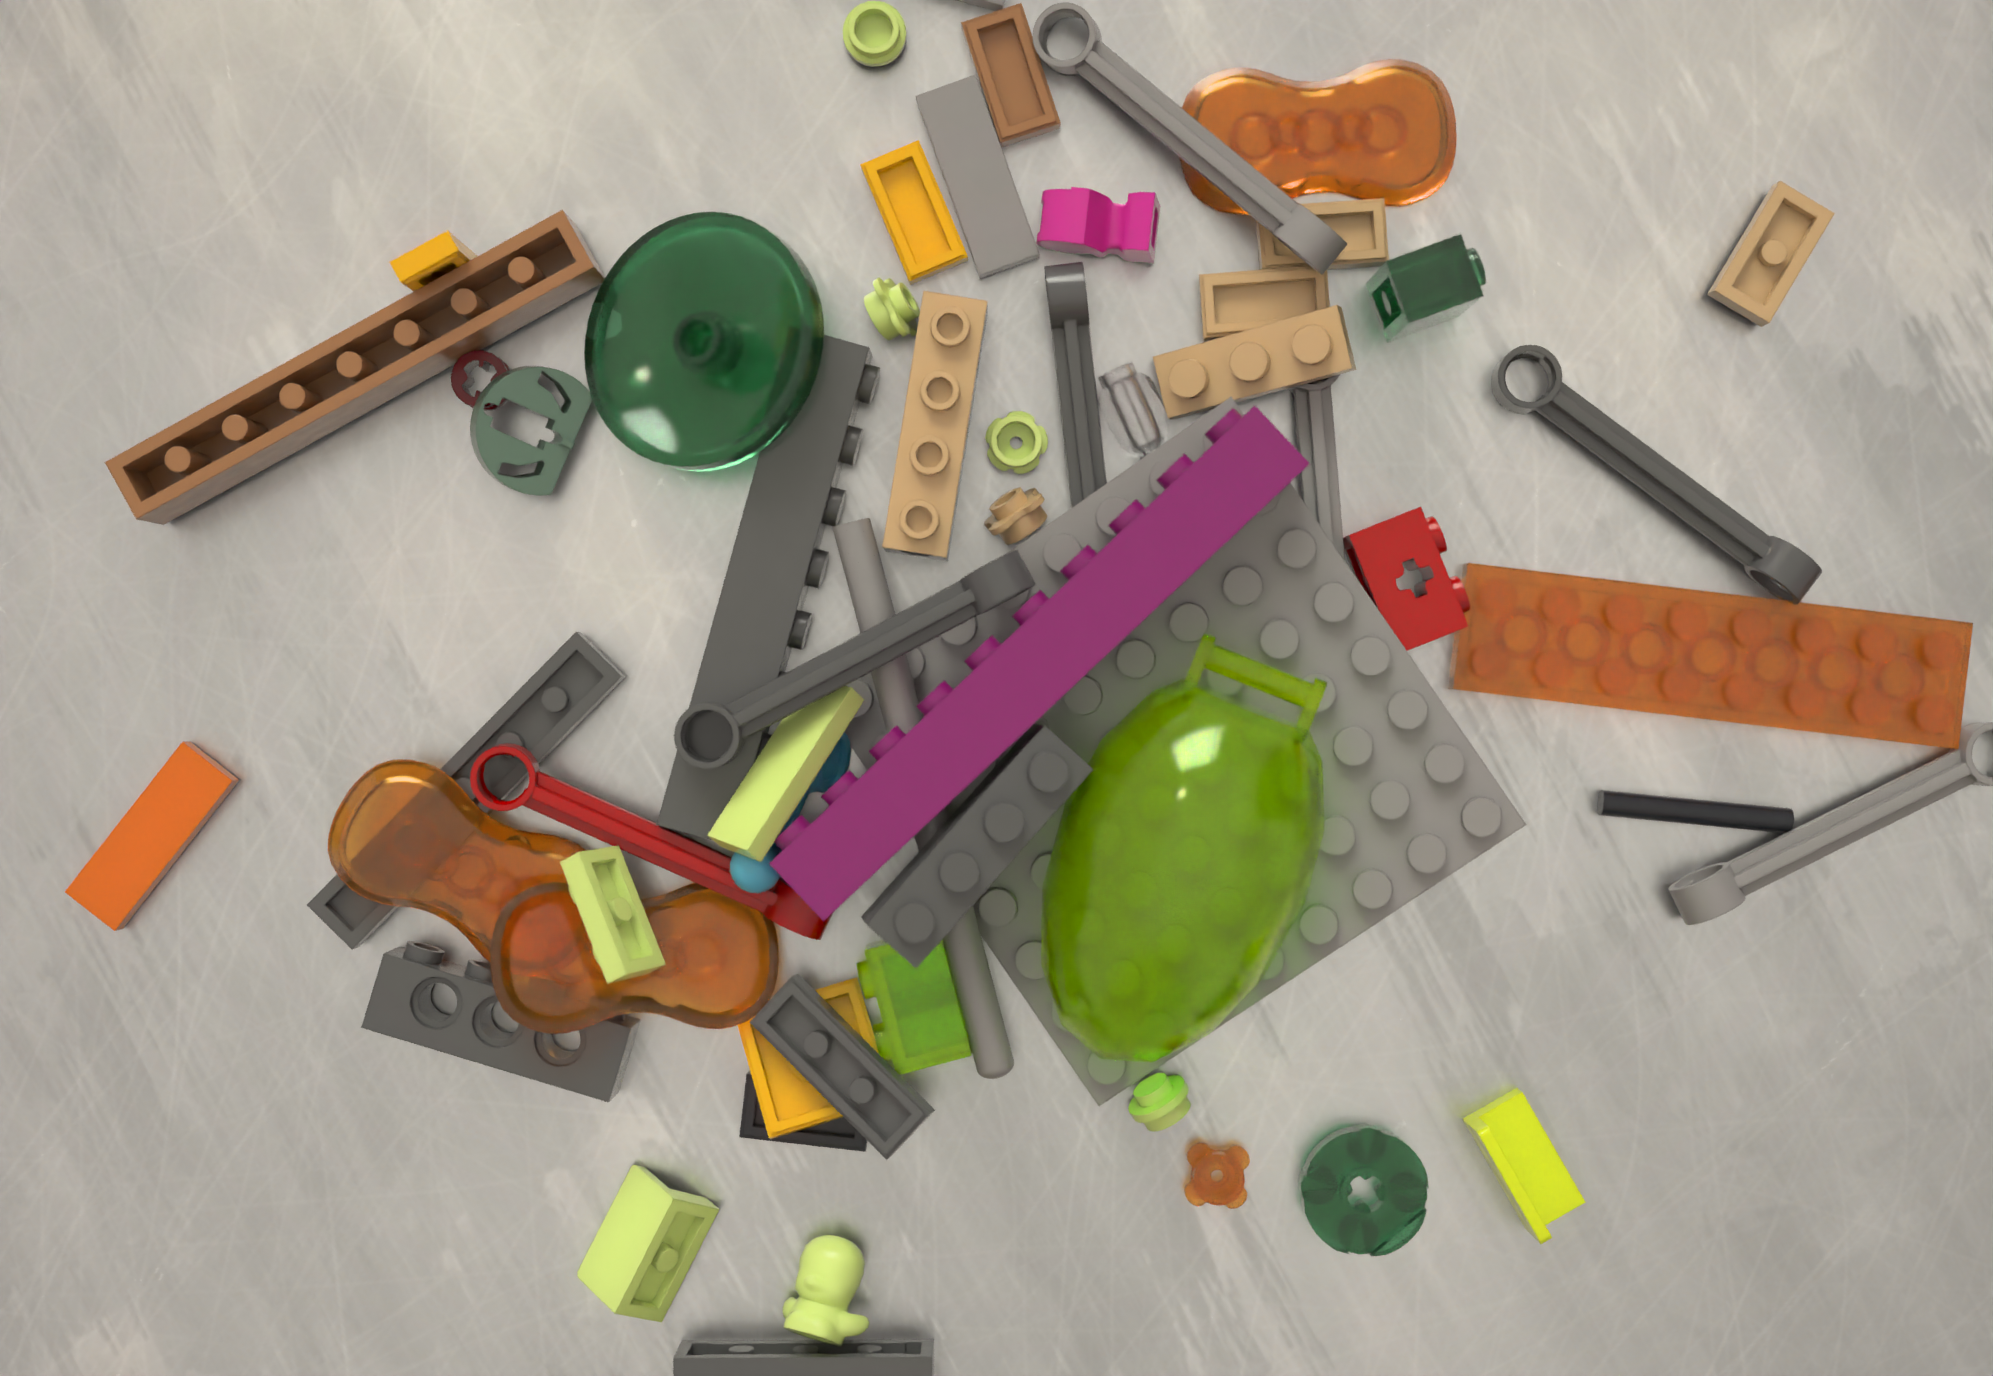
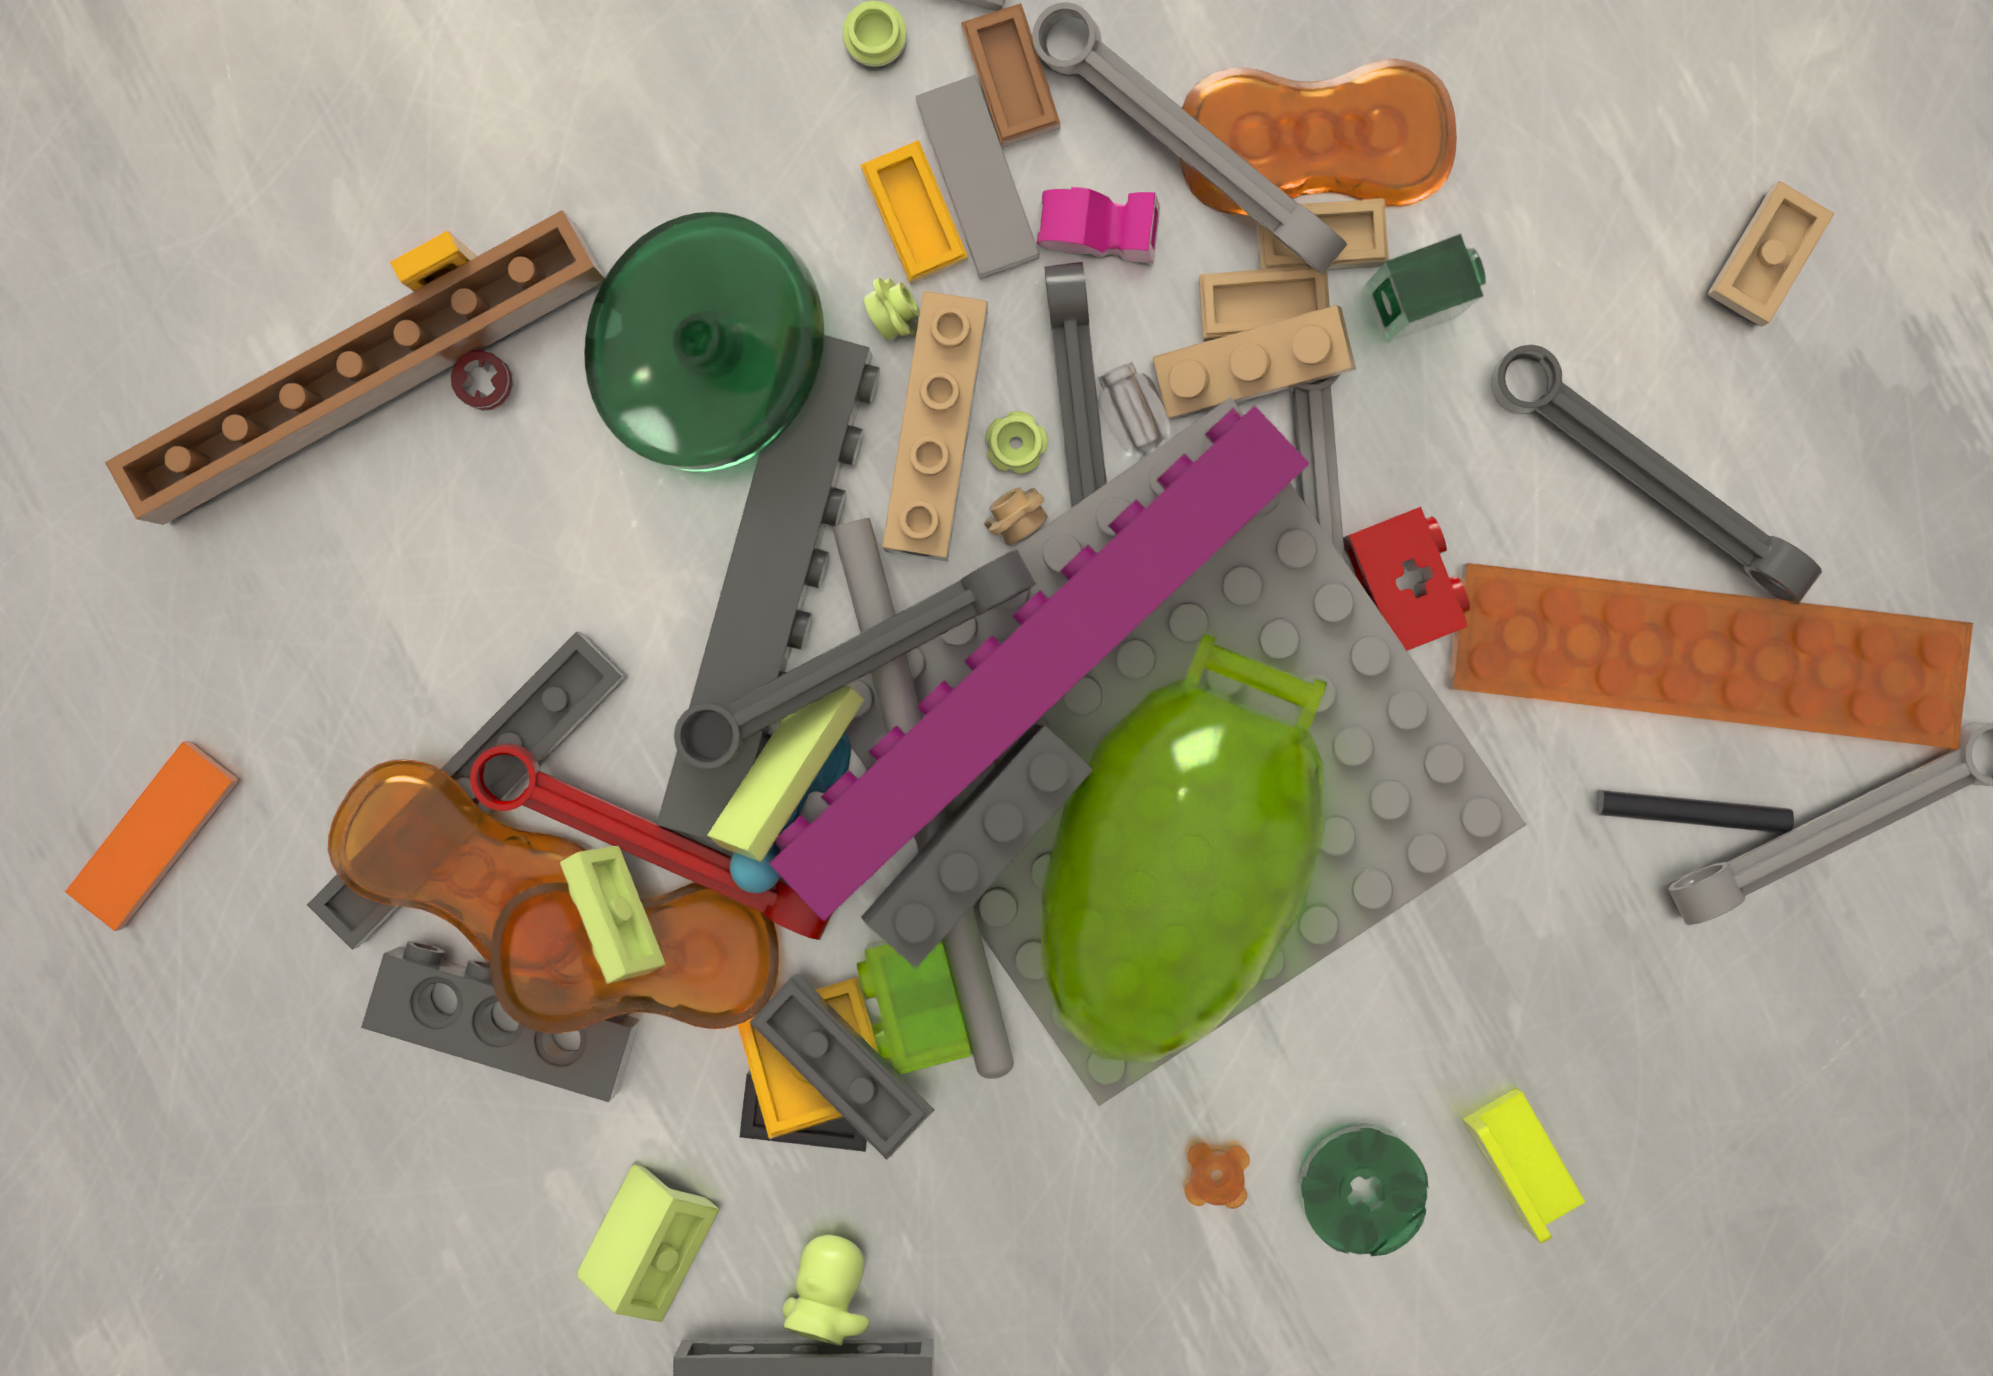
sand green piece [470,366,593,496] -> none
yellowish green plate [1128,1073,1191,1131] -> none

